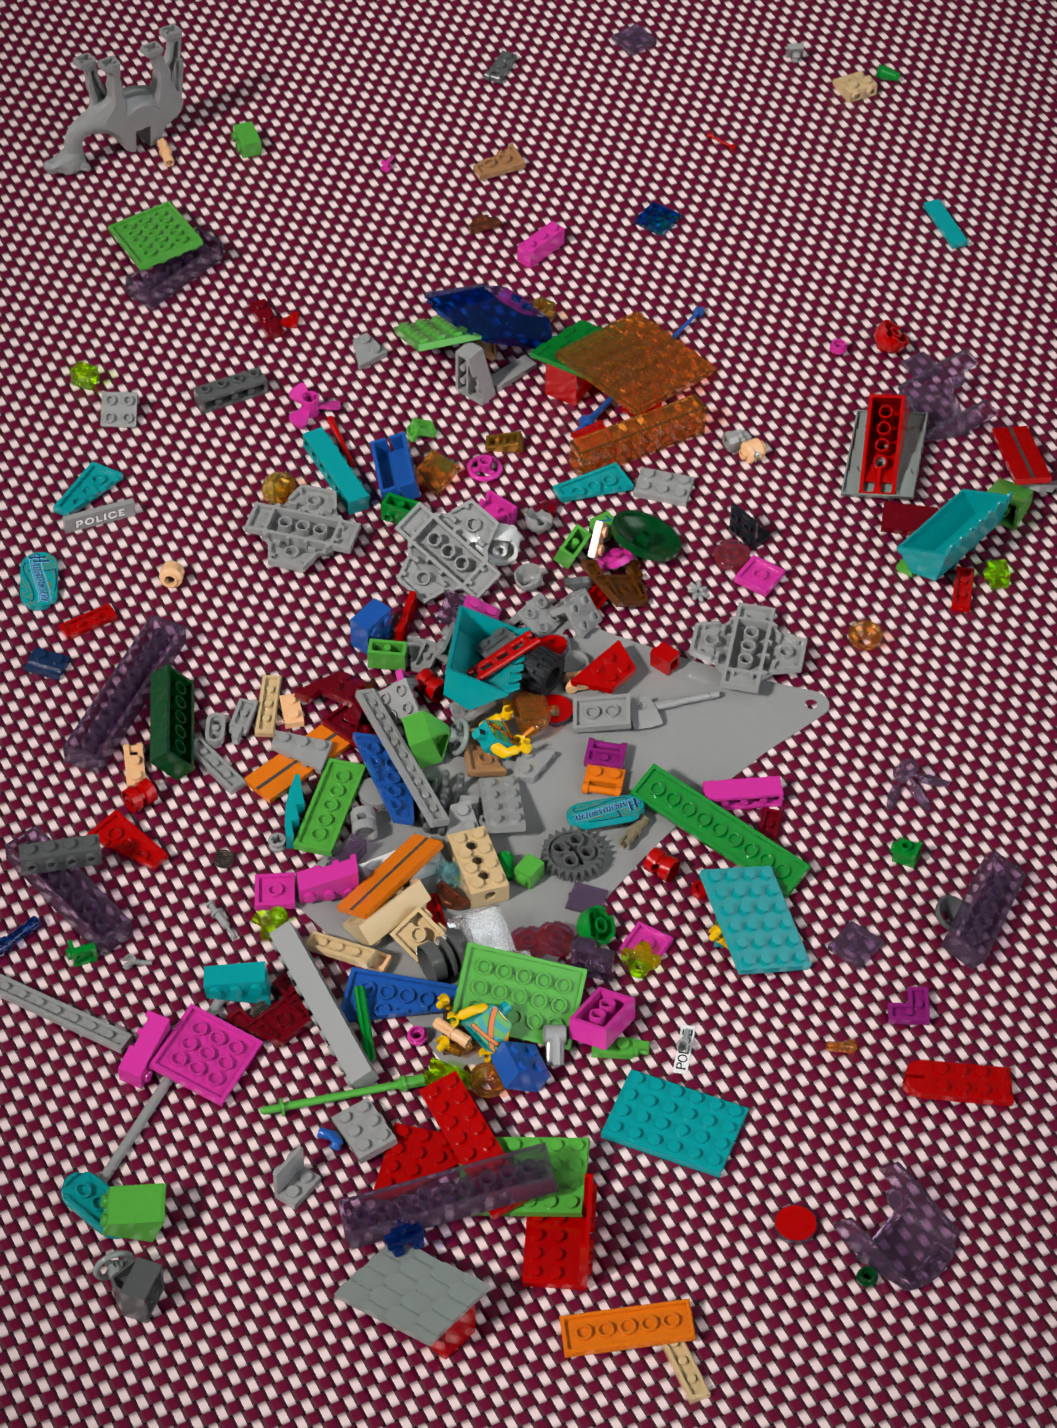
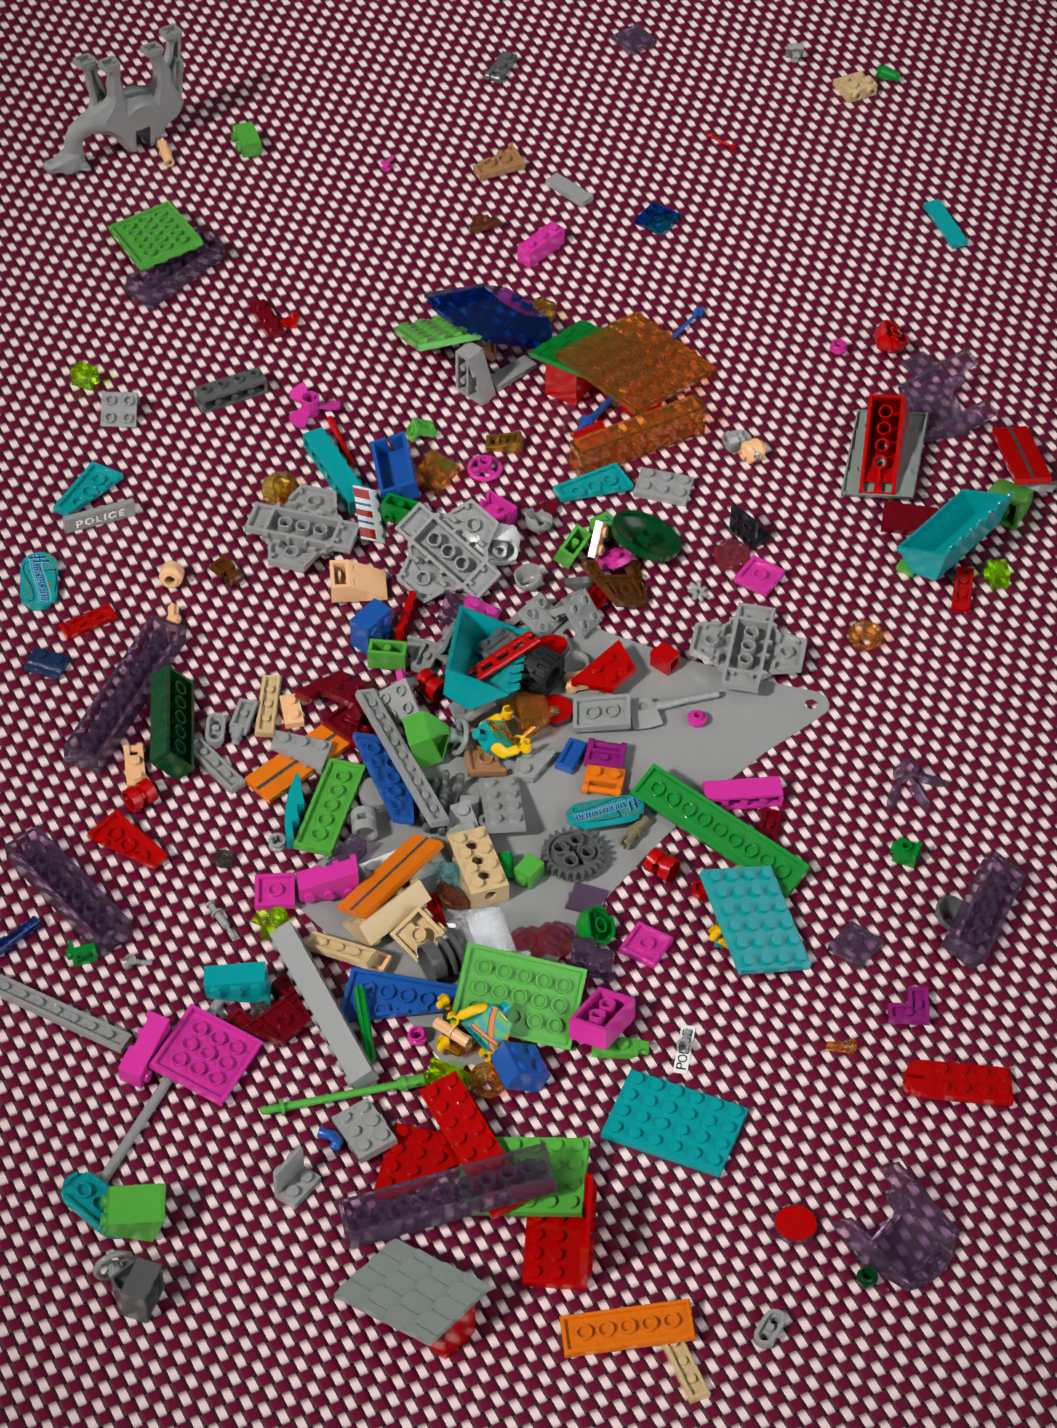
dark grey brick [18,834,103,876] -> none
light grey wing [353,333,387,370] -> none
clear blue hips [383,1219,426,1257] -> none
light grey piece [543,1025,566,1066] -> none
clear neon green plate [621,941,662,979] -> none
none -> light nougat axle [166,603,181,637]
none -> reddish brown plate [209,556,243,587]
none -> light nougat slope [329,559,388,603]
none -> sticker [352,485,385,544]
none -> light grey tile [545,173,593,208]
none -> blue tile [555,737,588,774]
none -> dark pink plate [687,710,707,728]
none -> light grey plate [753,1309,786,1349]

